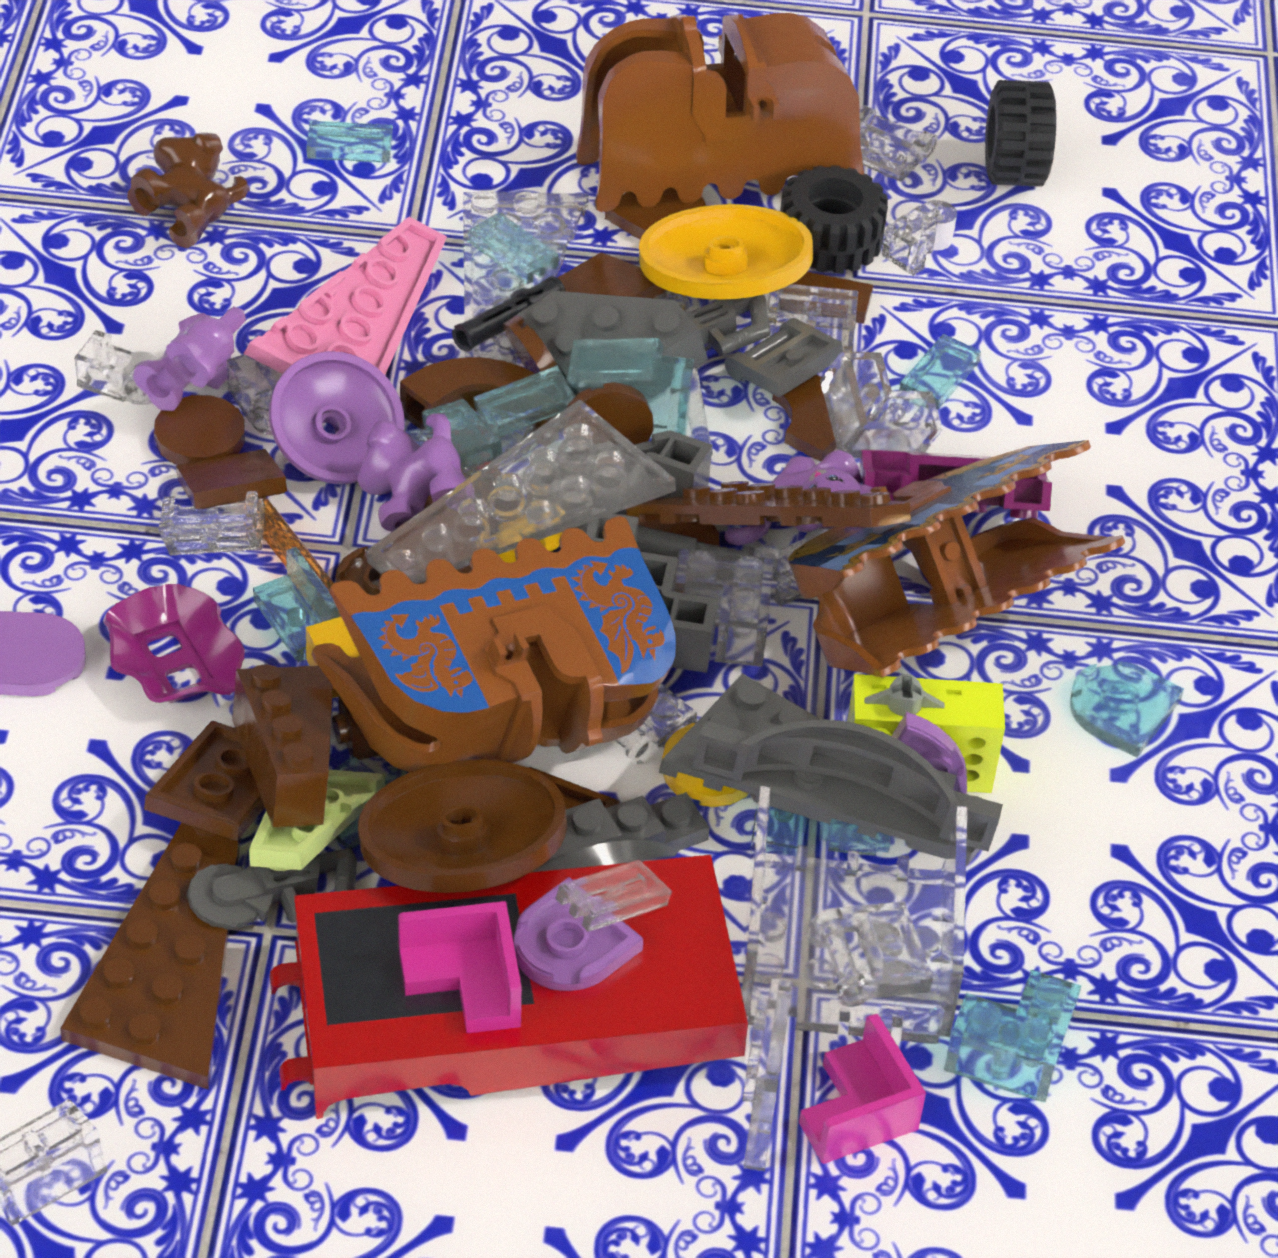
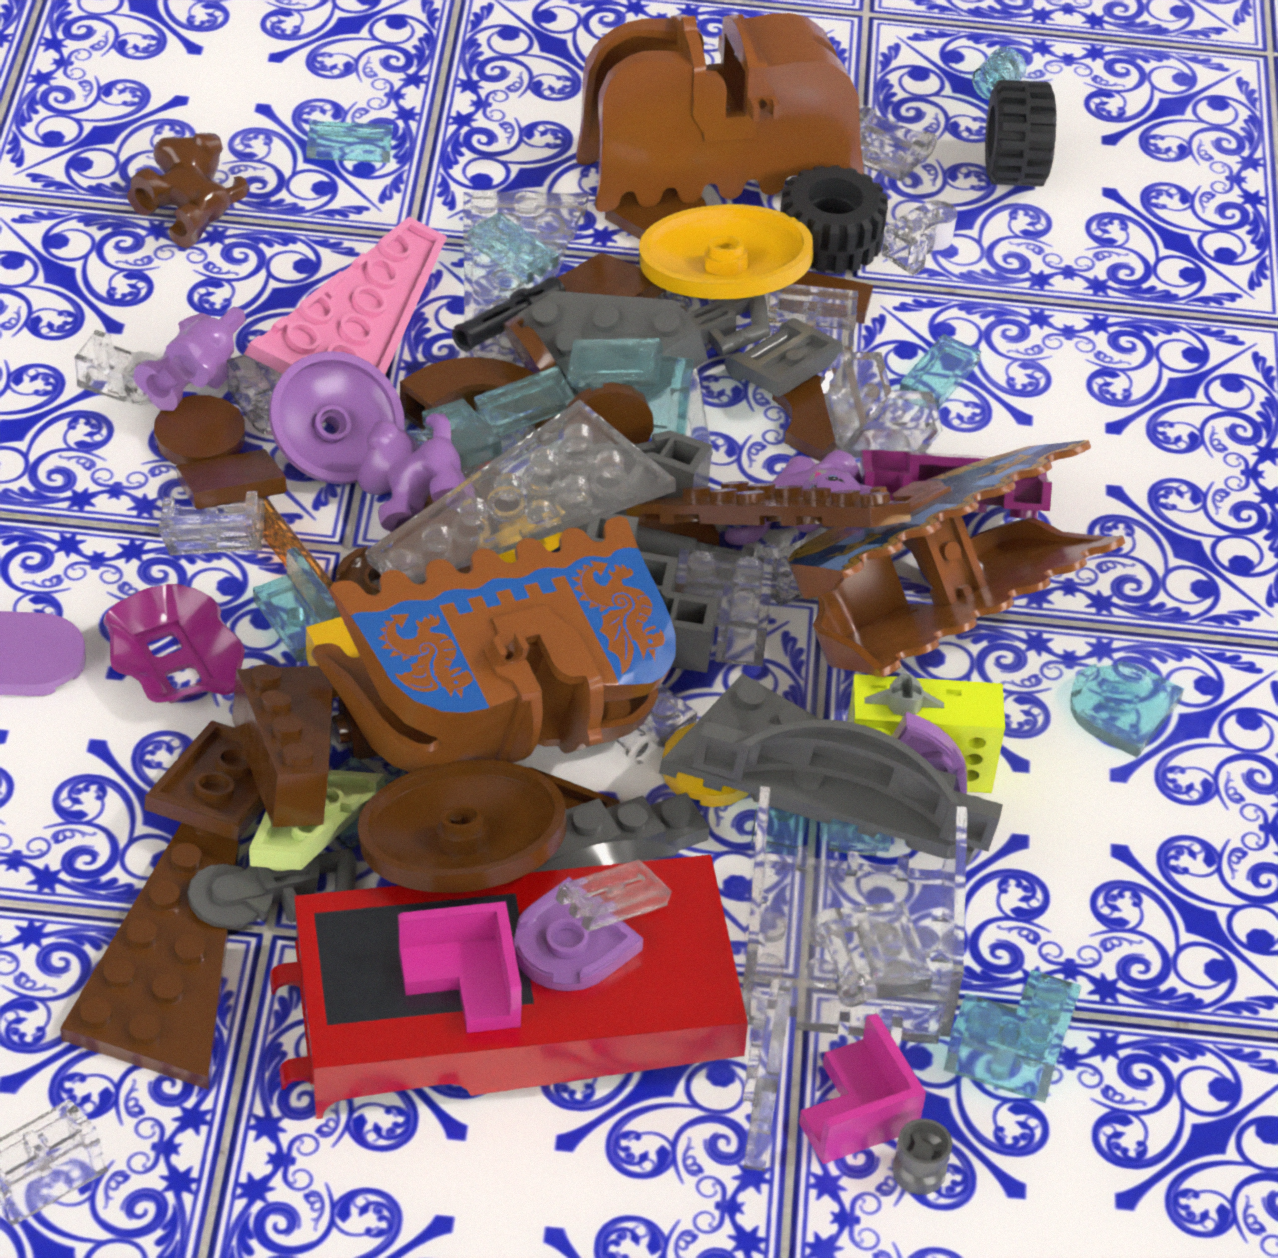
none -> dark grey wheel [892,1118,953,1195]
none -> clear light blue wheel [972,47,1027,100]

